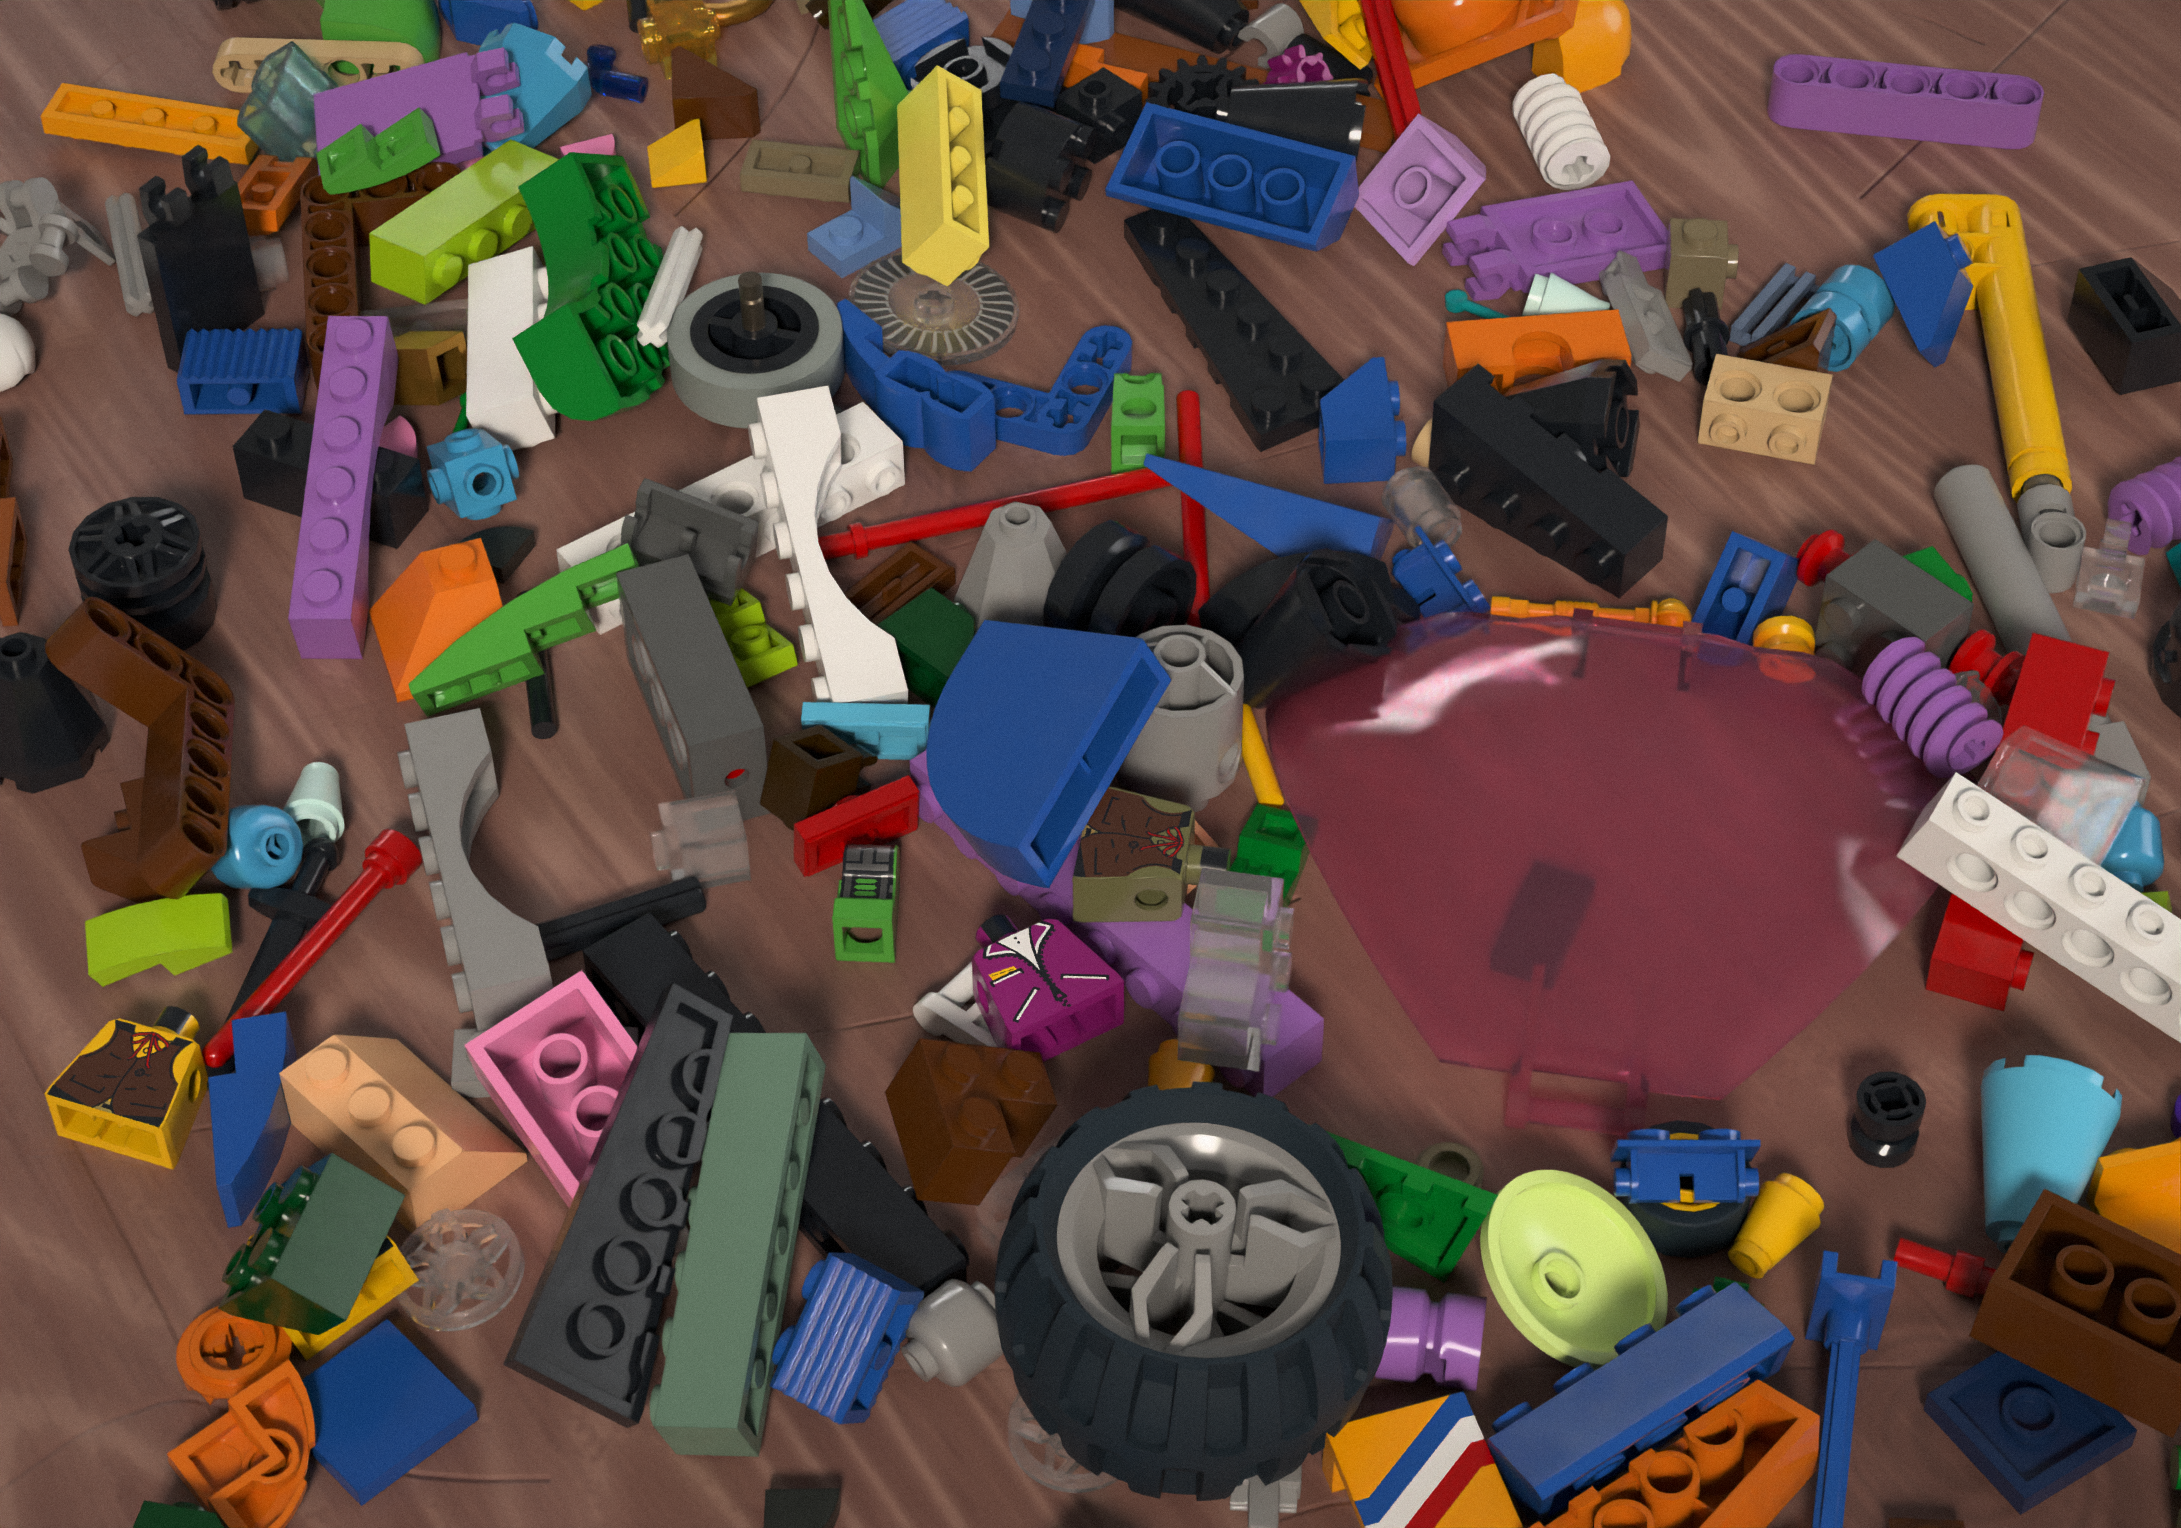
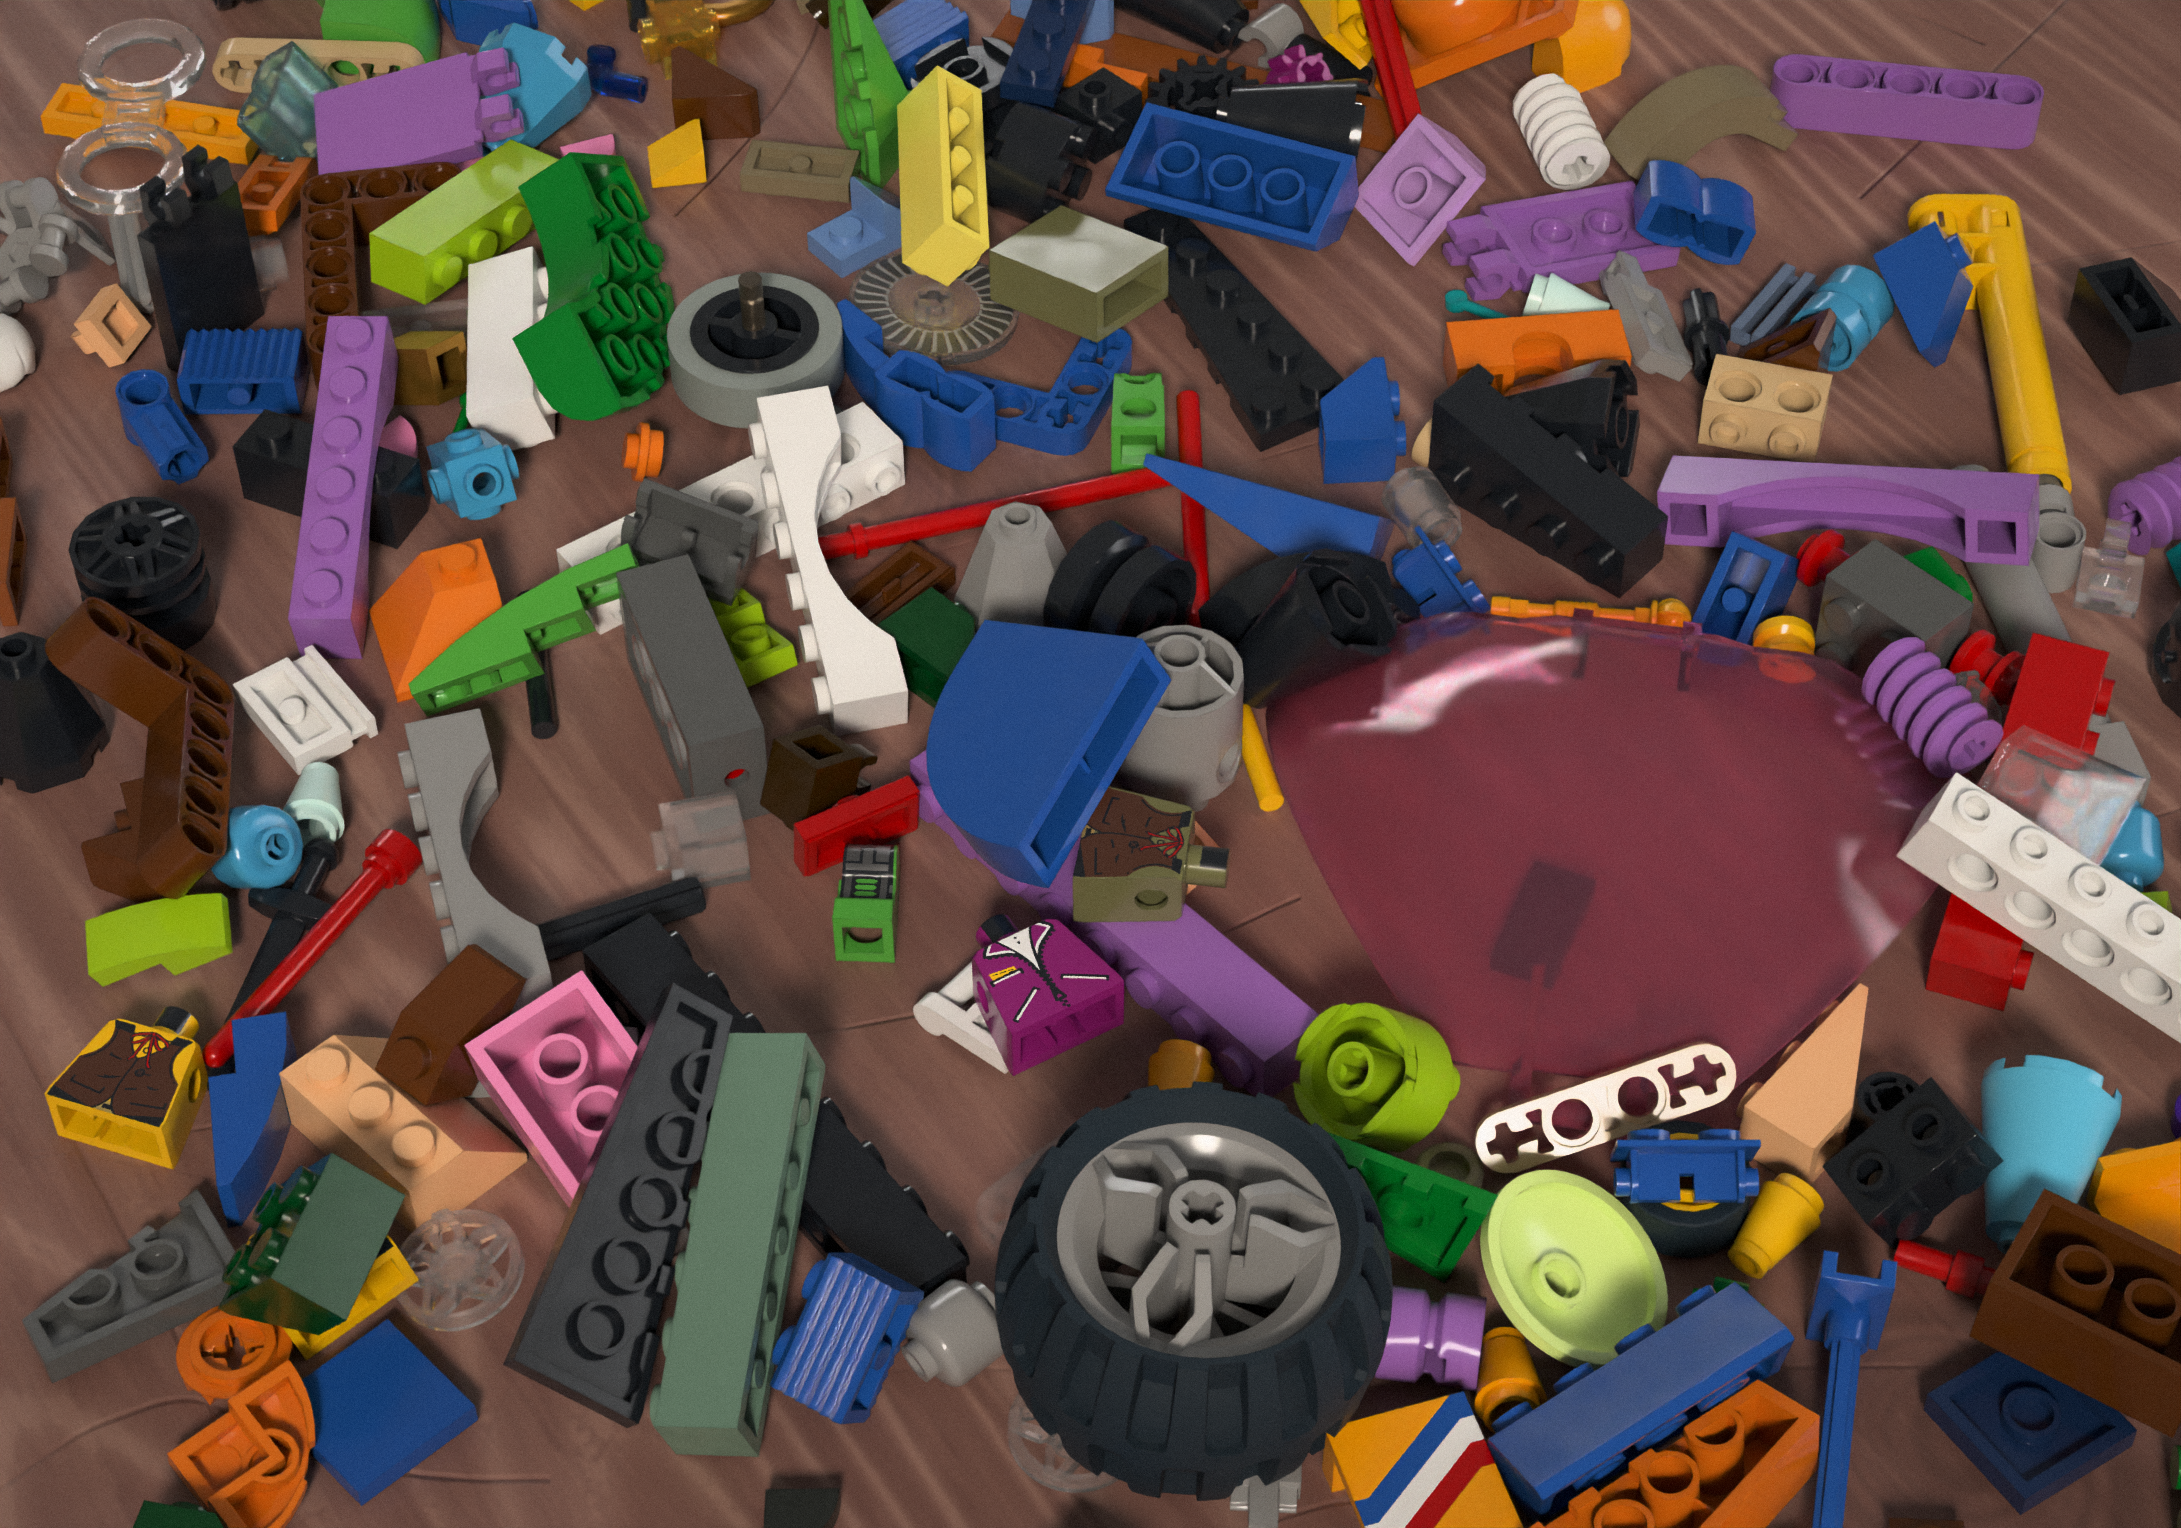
bright green slope [316,107,441,195] -> none
pearl dark grey tile [458,526,536,584] -> none
white axle [636,226,703,348] -> none
medium azure tile [801,702,931,760] -> none
reddish brown brick [885,1038,1058,1206] -> none
clear brick [1178,868,1295,1072] -> none
green slope [1215,804,1319,927] -> none
dark tan brick [1664,218,1739,310] -> none
none -> dark grey wing [22,1188,235,1384]
none -> clear bar [56,18,207,216]
none -> light nougat tile [70,283,152,368]
none -> blue piece [115,369,209,485]
none -> white plate [233,645,378,775]
none -> reddish brown slope [375,944,527,1106]
none -> orange plate [621,422,664,482]
none -> olive brick [988,205,1168,343]
none -> lime brick [1293,1002,1461,1153]
none -> beam [1474,1041,1737,1174]
none -> light orange cone [1474,1327,1547,1434]
none -> dark tan arch [1604,65,1799,180]
none -> blue brick [1633,160,1756,265]
none -> medium lavender arch [1657,455,2039,566]
none -> light nougat slope [1736,983,1868,1185]
none -> black brick [1822,1077,2004,1250]

